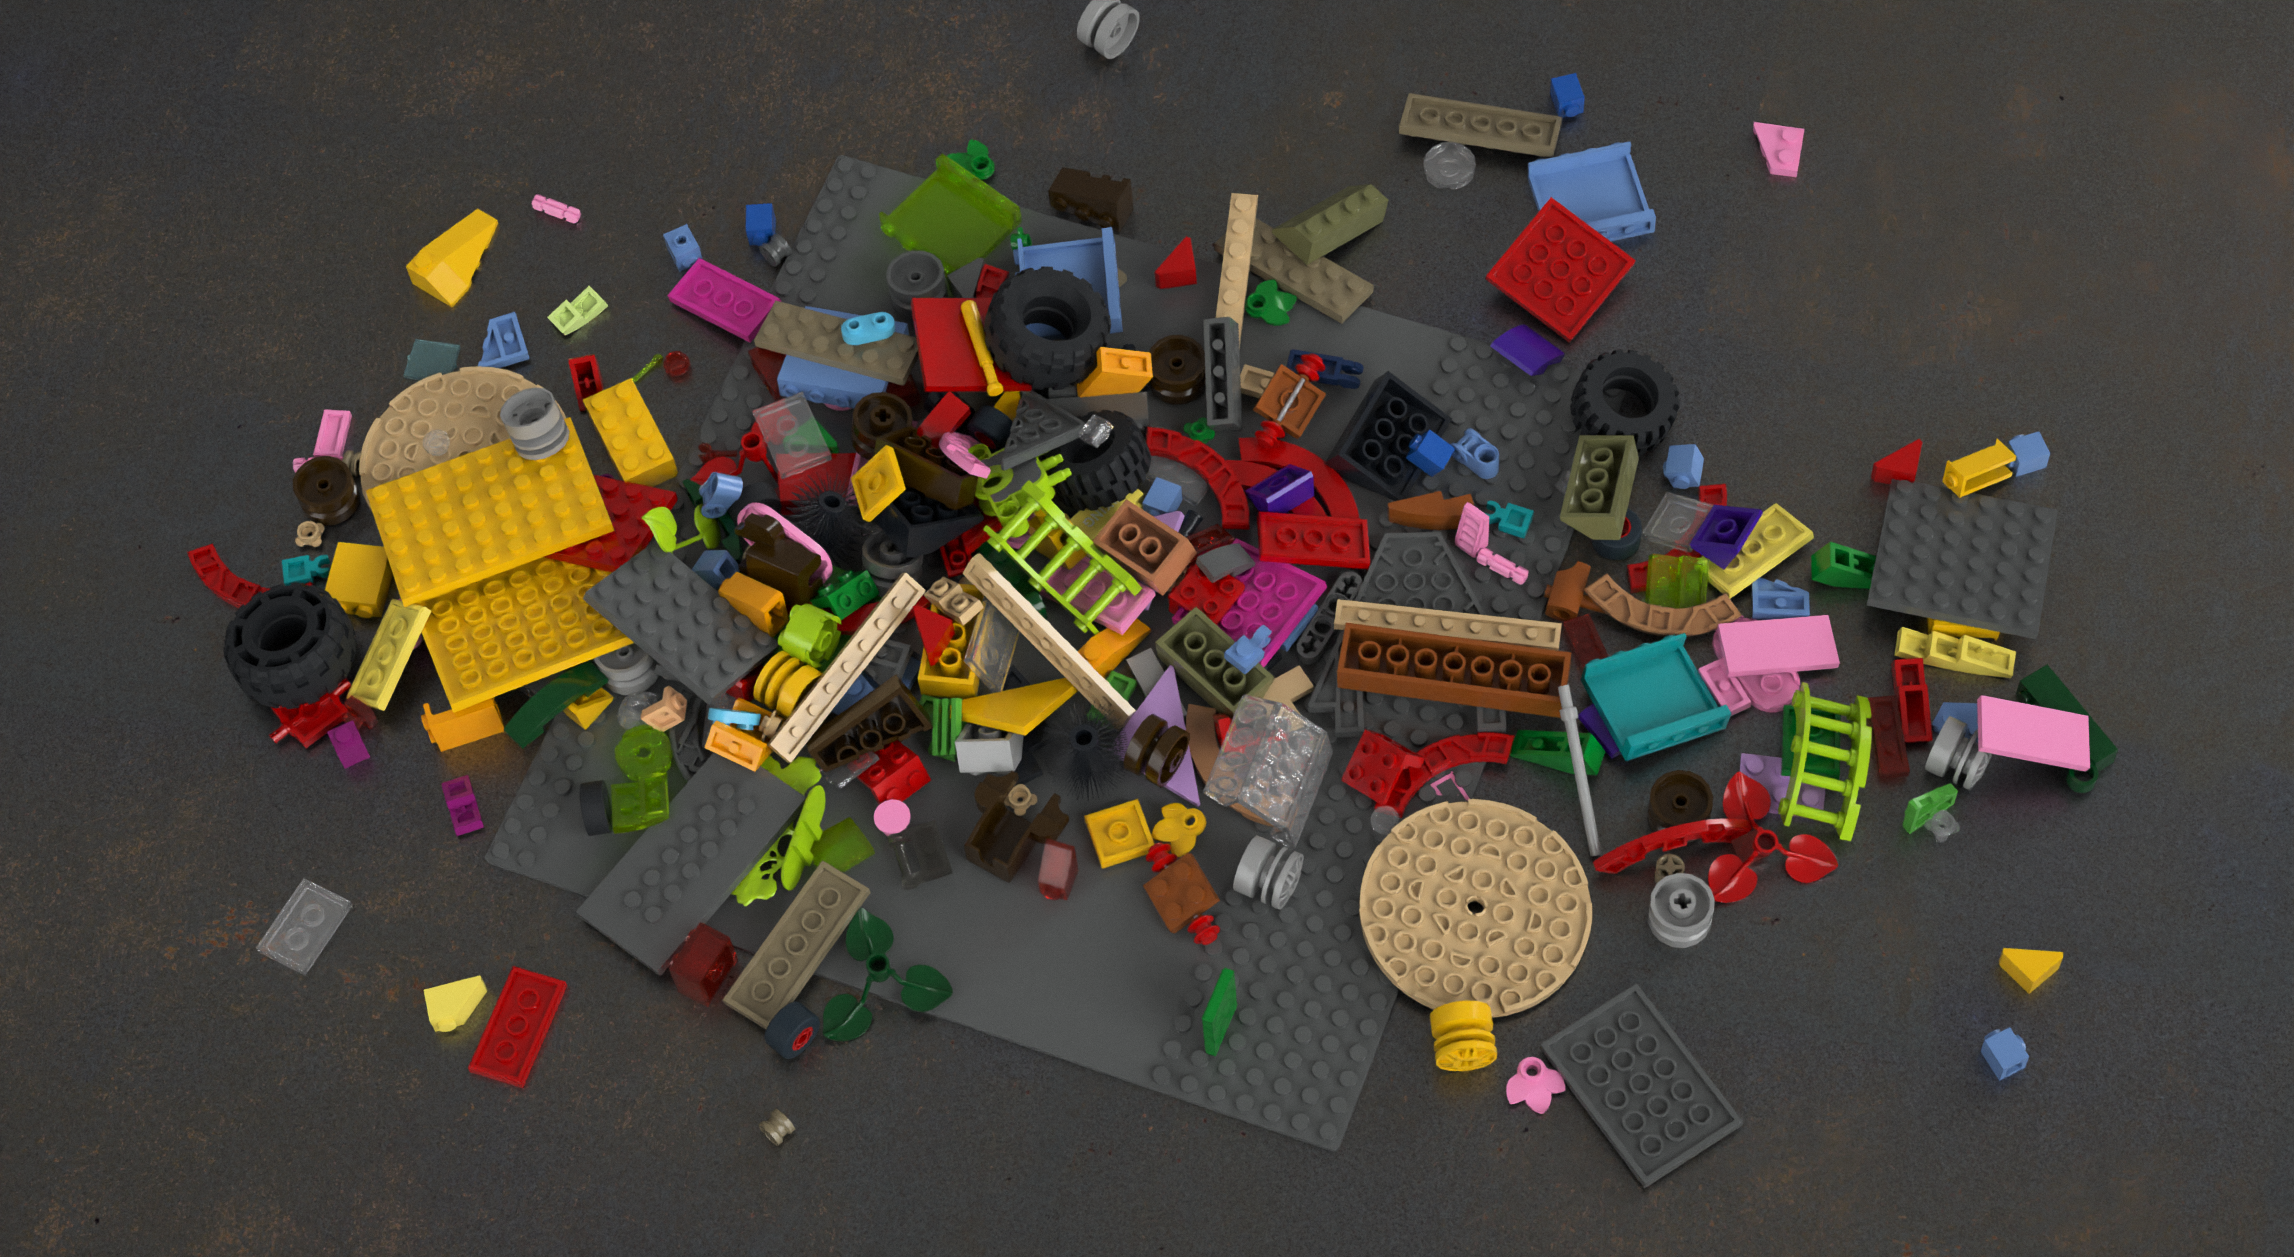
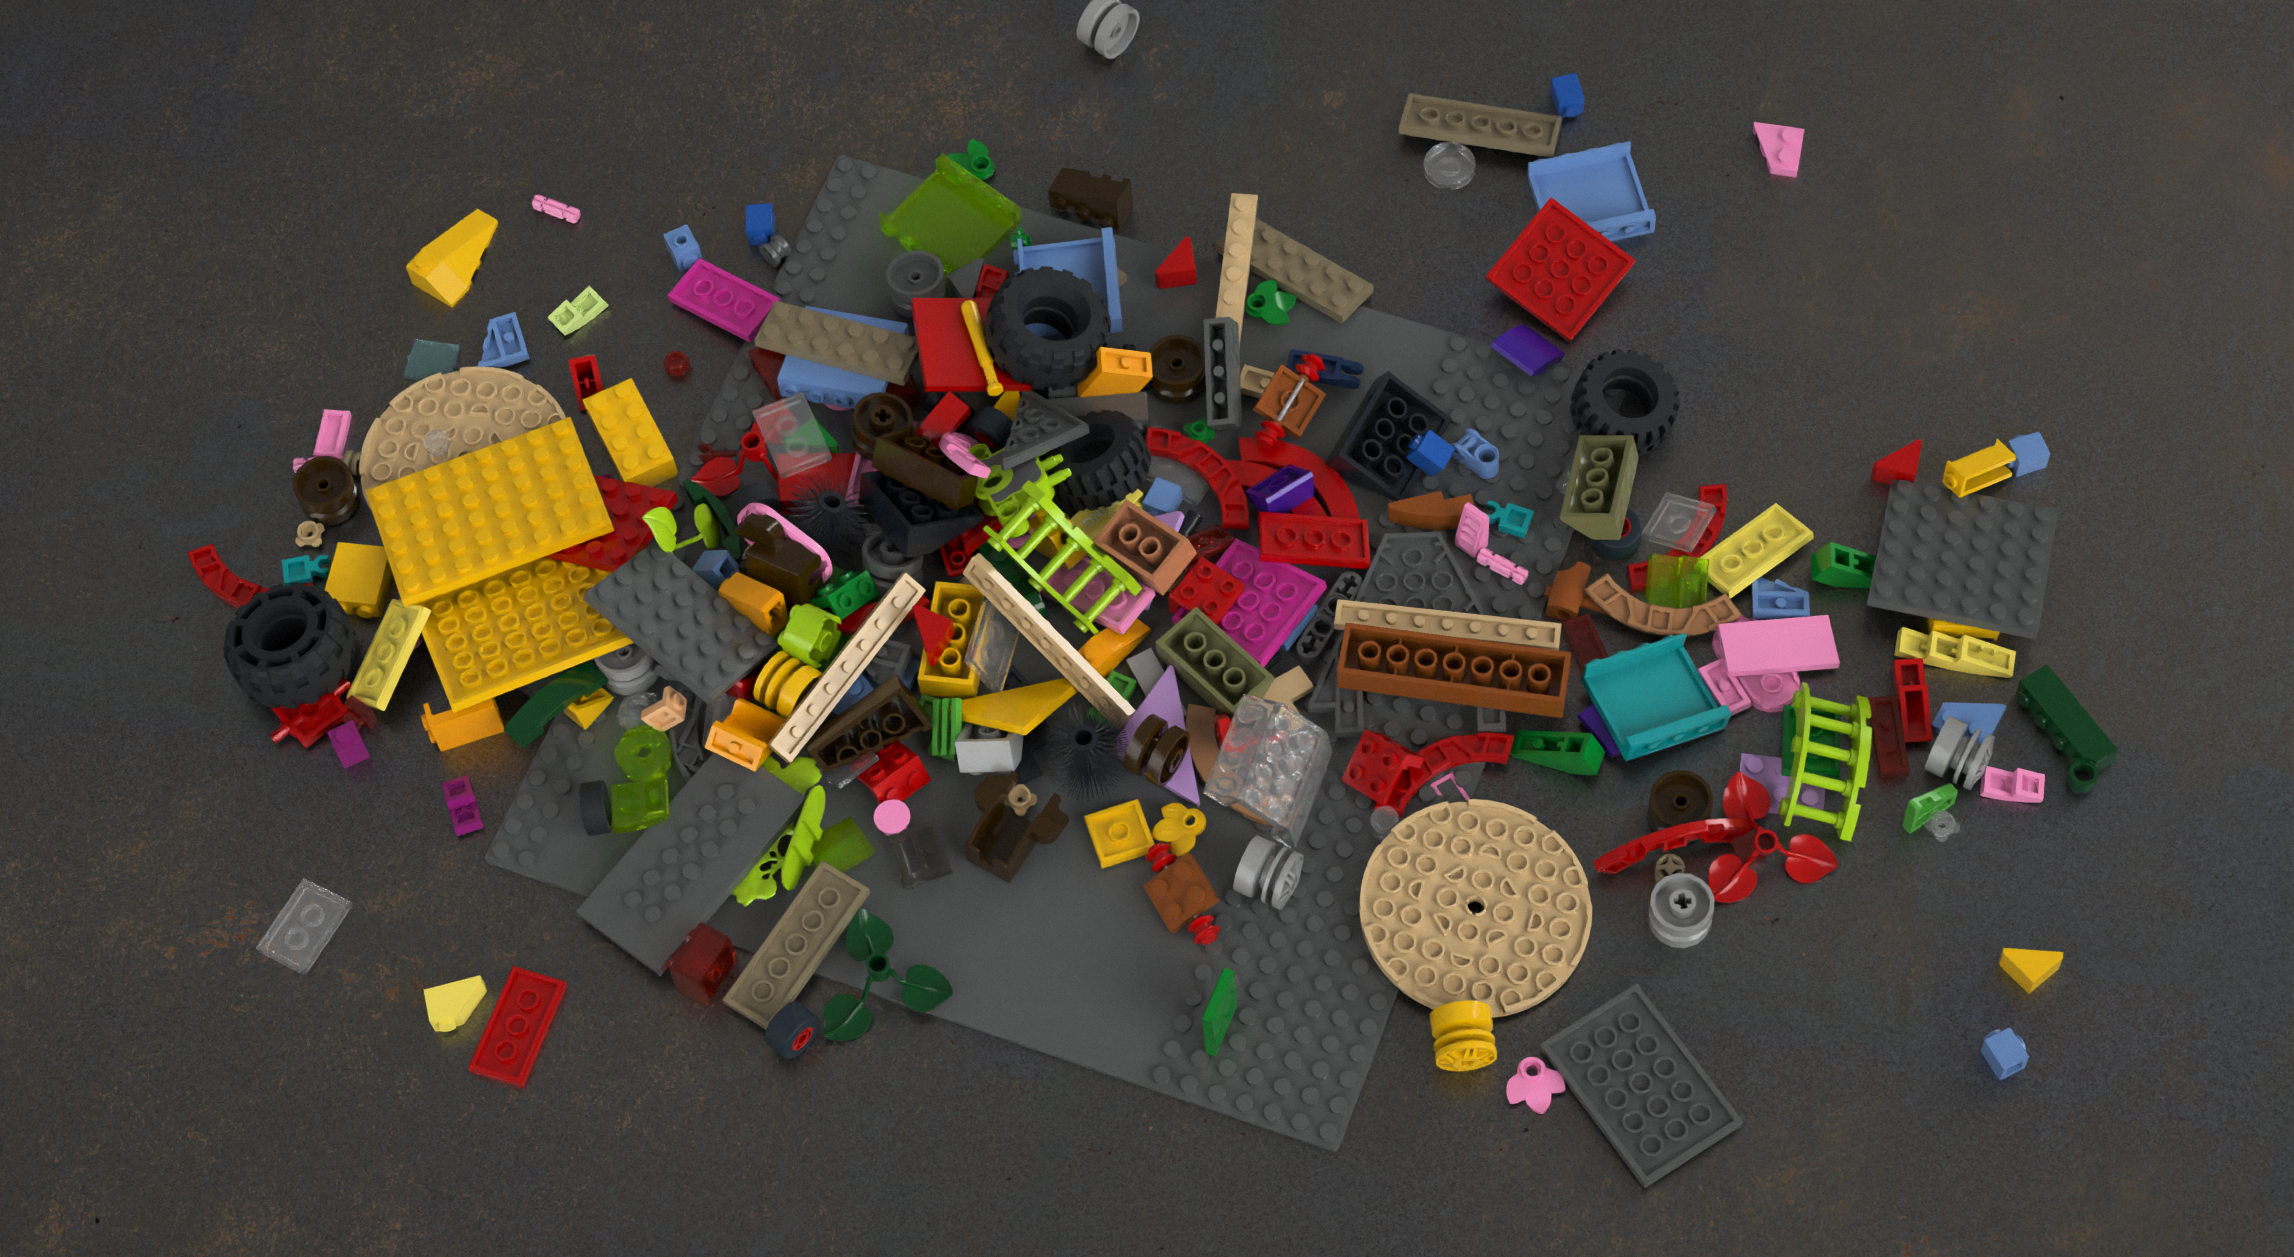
light grey wheel [500,387,570,460] -> none
clear neon green hinge [632,354,663,383] -> none
medium blue piece [699,472,743,518] -> none
medium azure plate [708,708,761,730] -> none
dark tan wheel [758,1108,795,1146] -> none
tan plate [759,710,783,742] -> none
medium azure plate [841,312,895,345] -> none
yellow tile [851,445,906,522] -> none
tan slope [924,576,984,625] -> none
clear red slope [1038,839,1078,901] -> none
clear plate [1077,414,1114,448] -> none
dark grey slope [1196,543,1255,583] -> none
medium blue plate [1224,625,1272,674] -> none
olive slope [1272,184,1389,265] -> none
light grey bar [1558,685,1602,857] -> none
medium blue brick [1663,444,1704,489] -> none
dark purple slope [1690,505,1763,569] -> none
bright pink tile [1977,695,2090,772] -> none
none -> bright pink slope [1980,766,2045,803]

